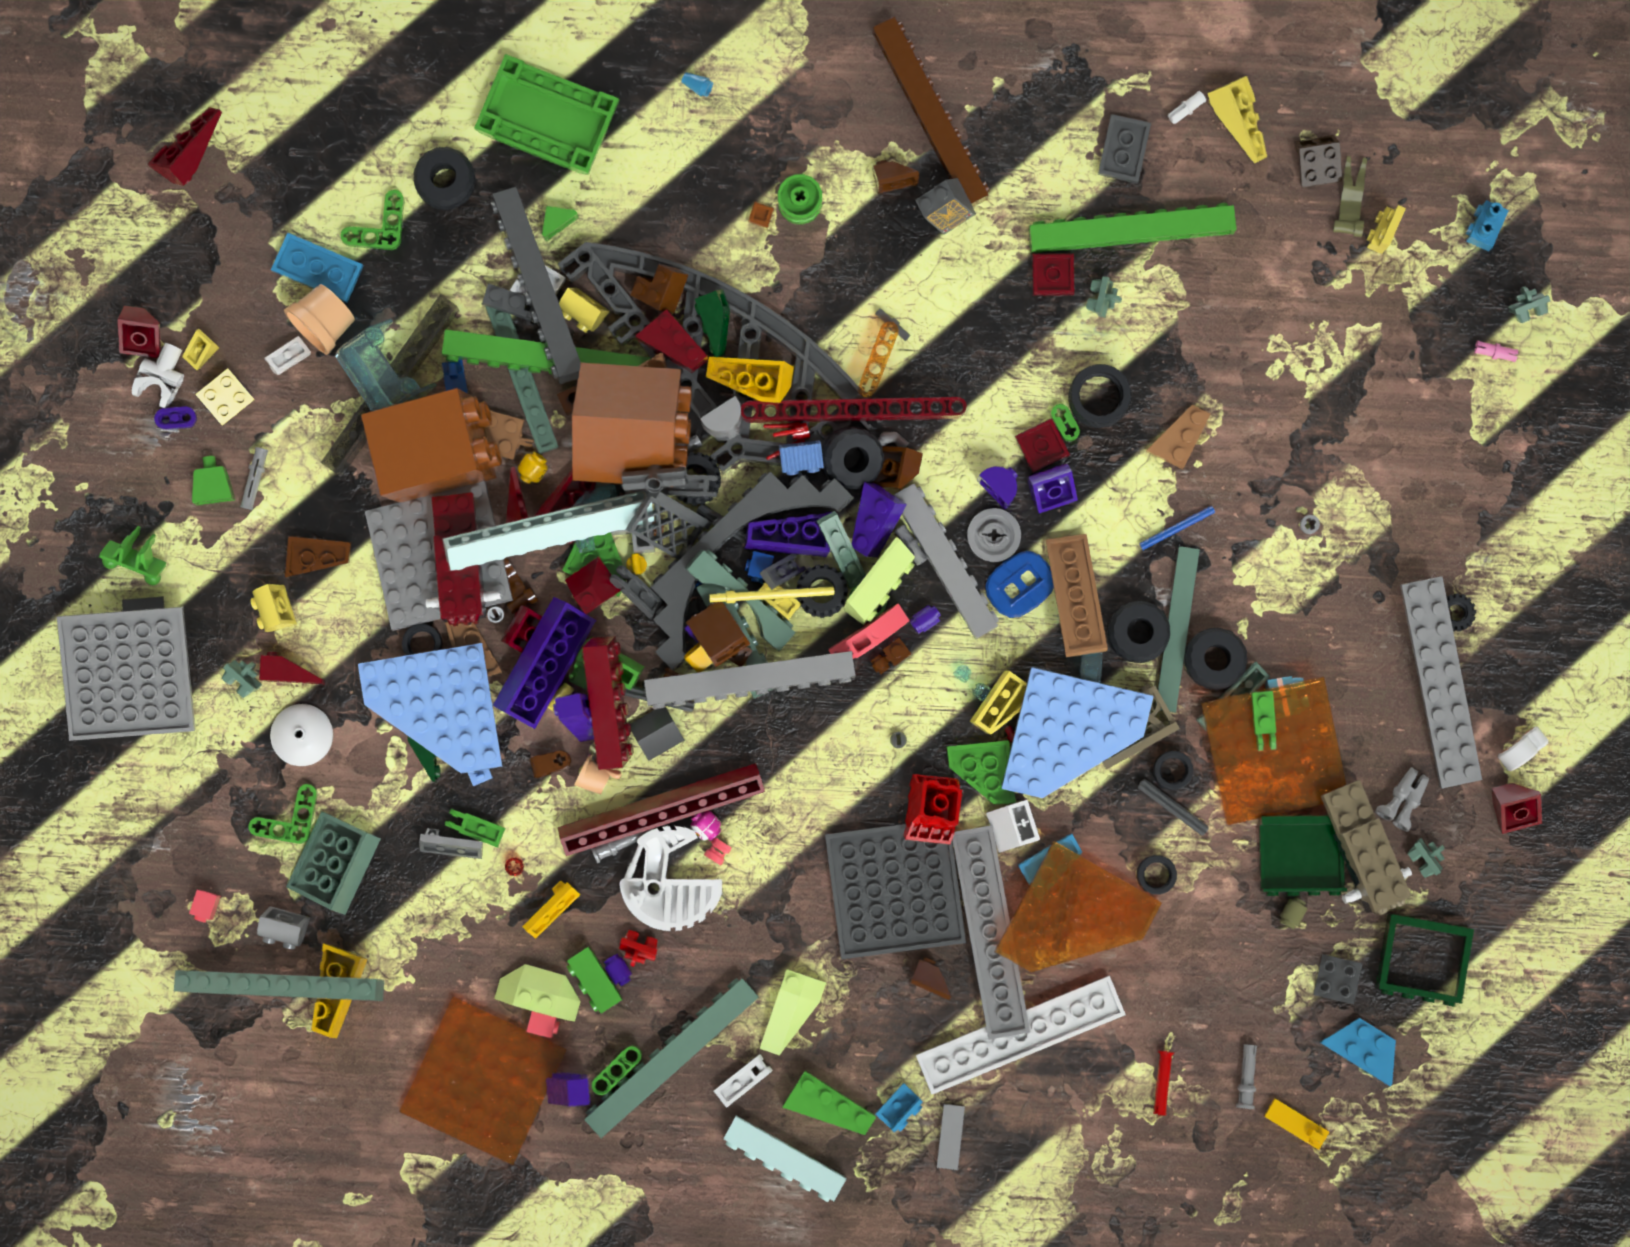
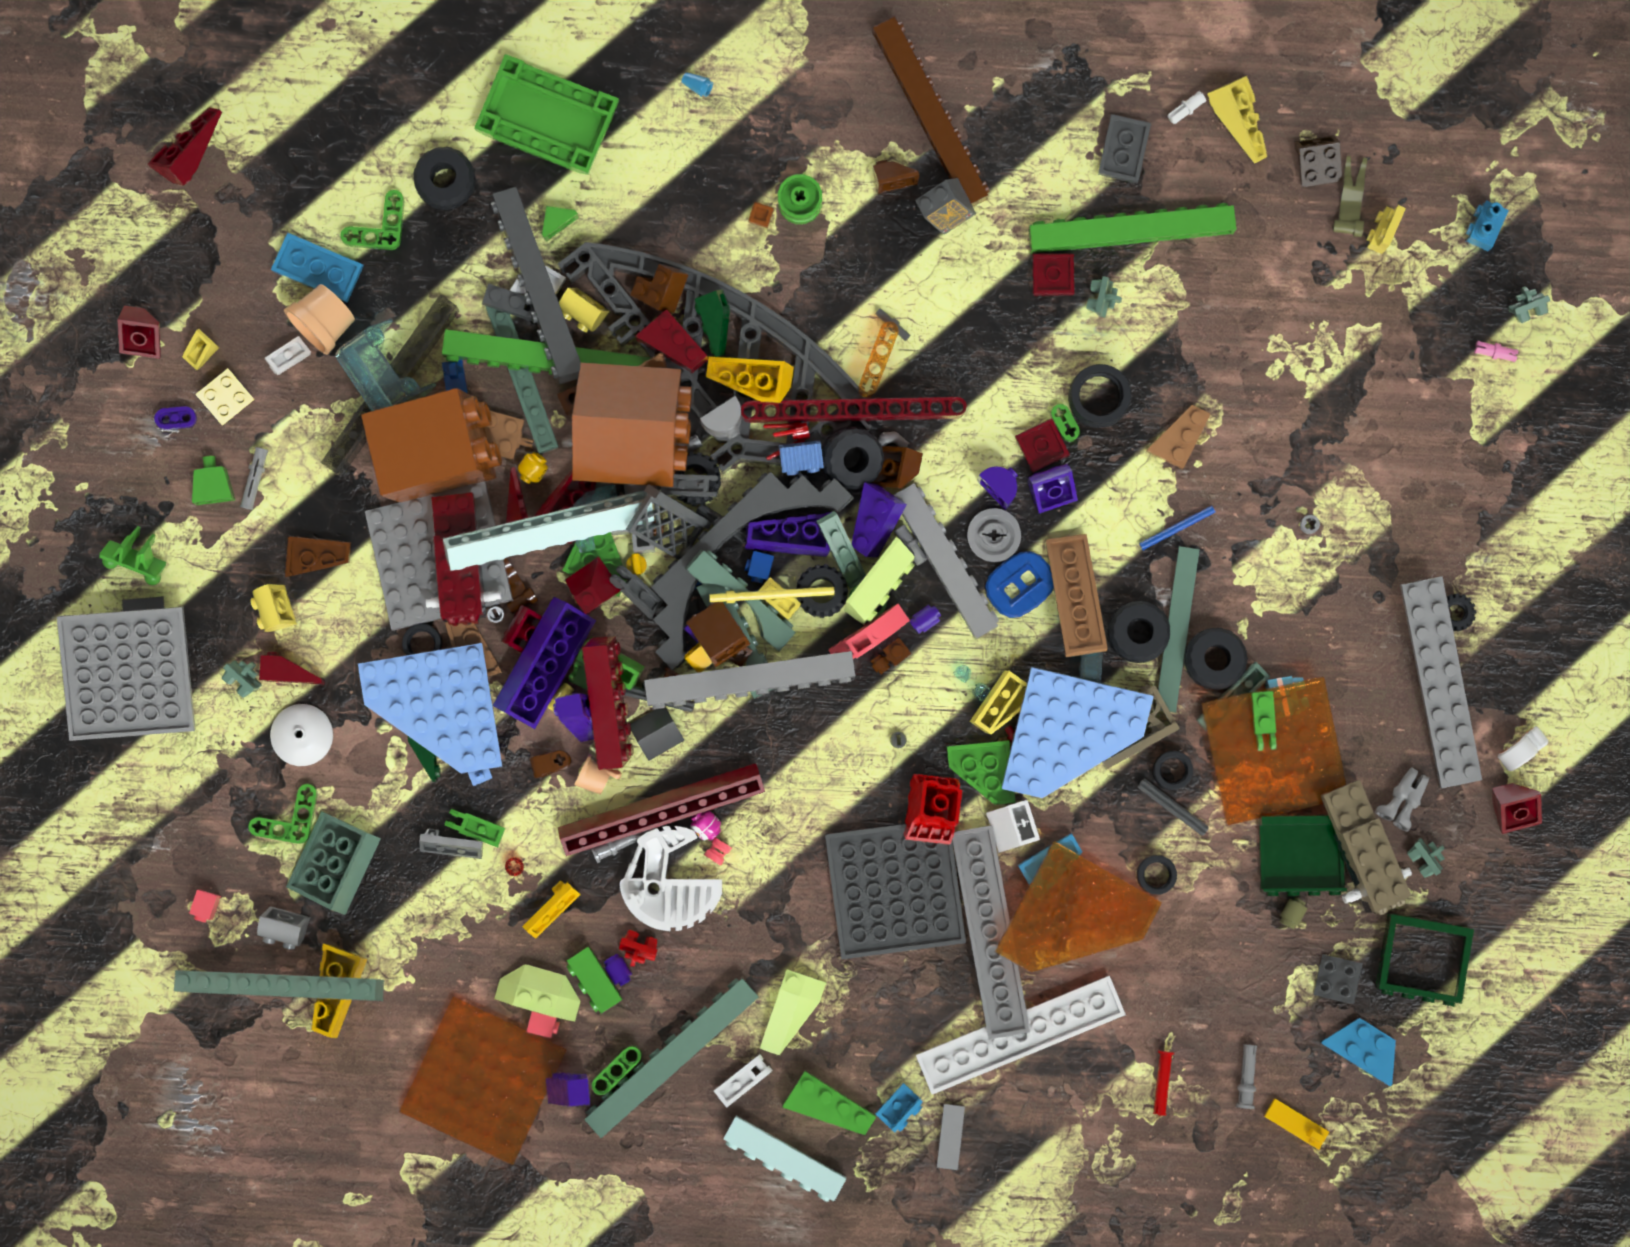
white connector [132,343,184,408] -> none
dark grey piece [622,465,688,493] -> none
dark grey hinge [760,554,807,590] -> none
reddish brown slope [909,957,951,1000] -> none

